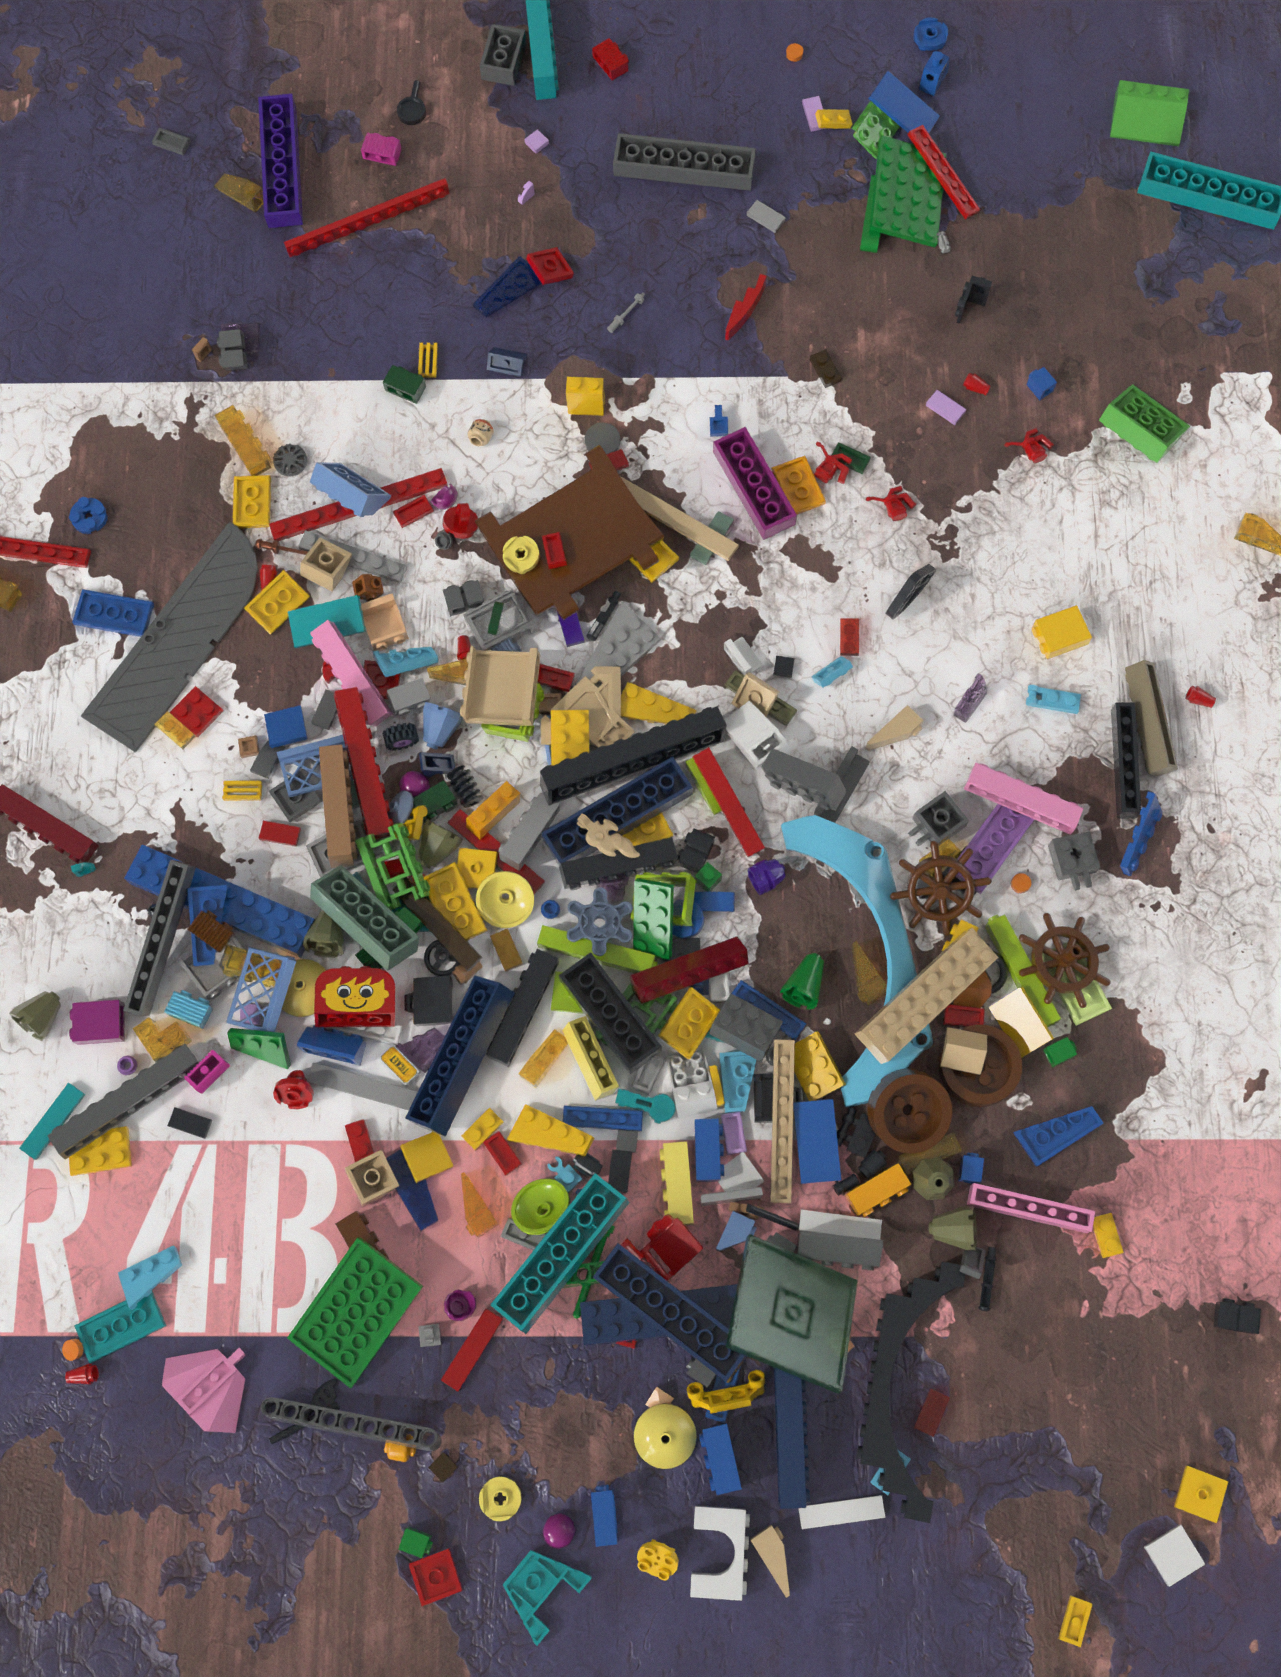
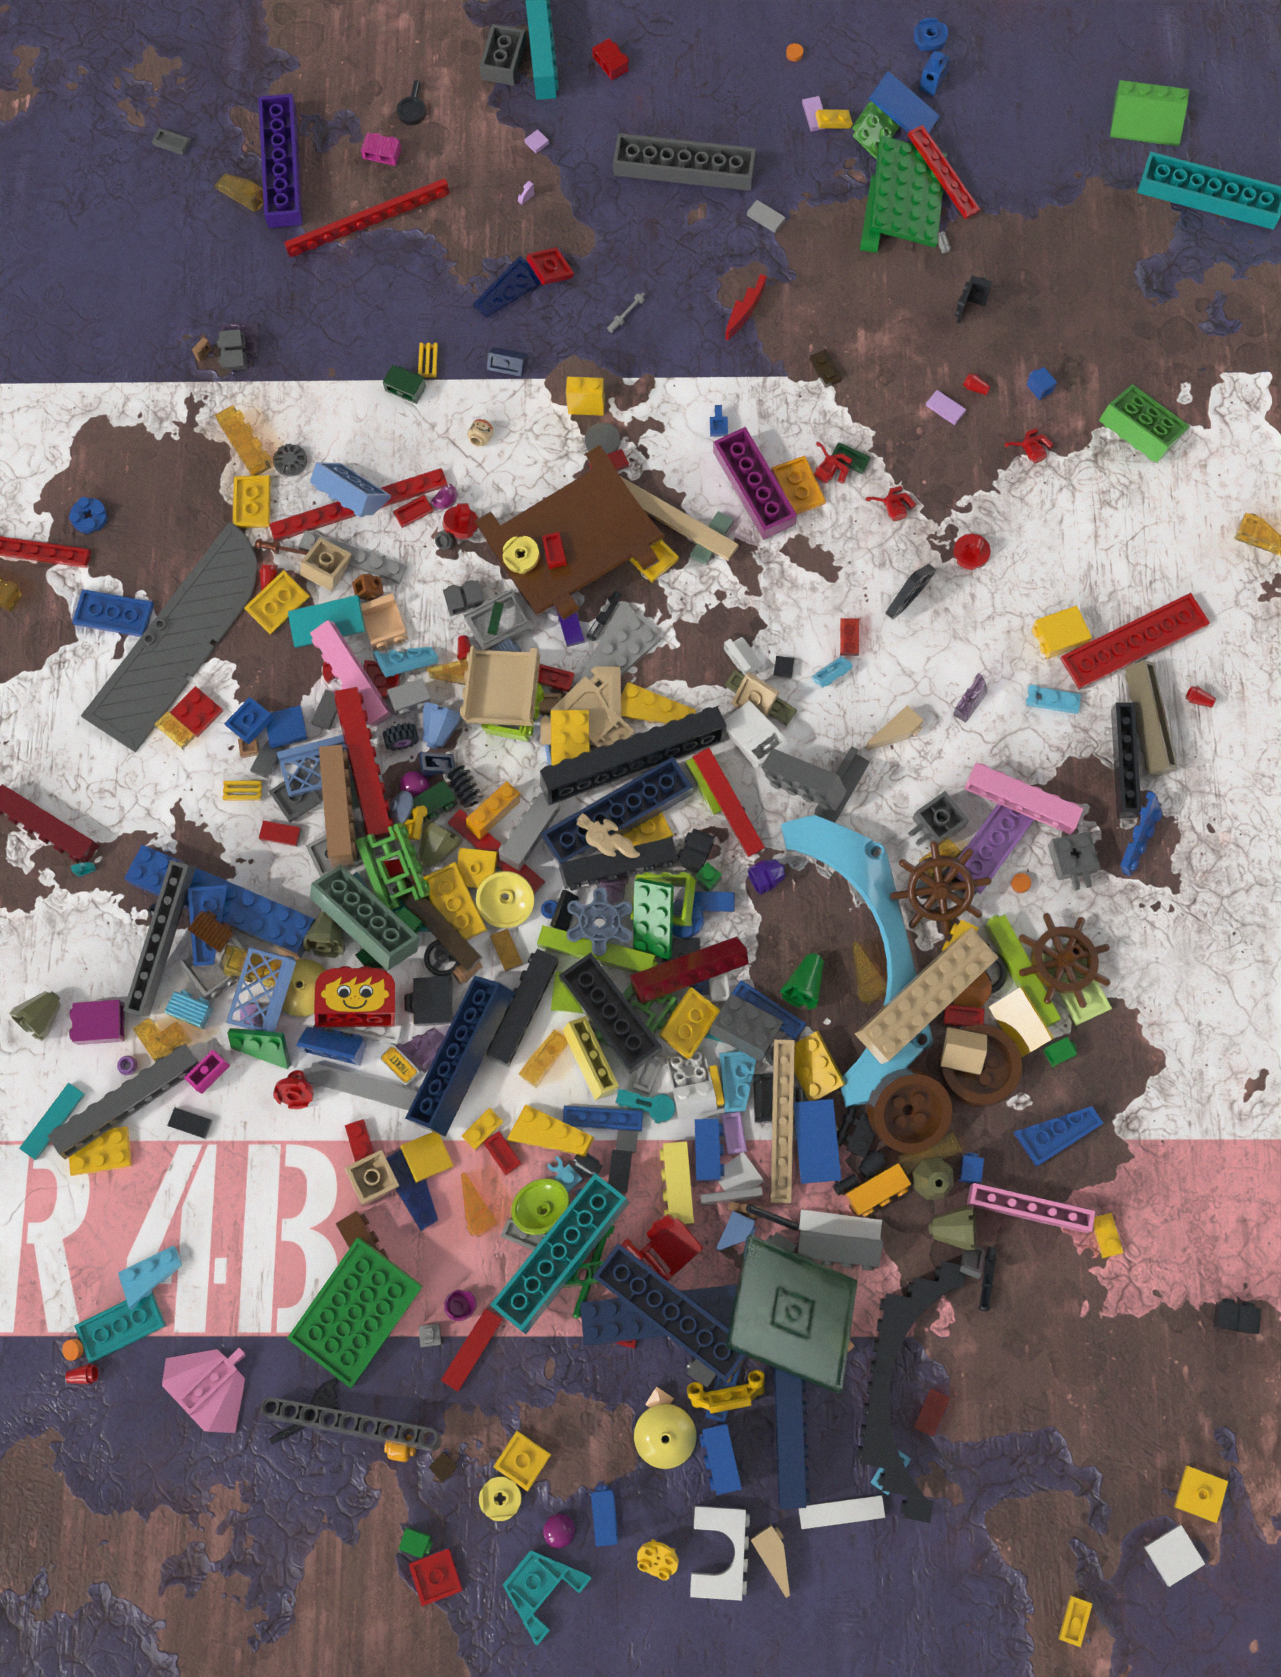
none -> blue plate [224,697,275,745]
none -> yellow plate [493,1431,552,1491]
none -> black tile [550,890,579,931]
none -> red tile [953,533,991,570]
none -> red plate [1060,593,1210,690]

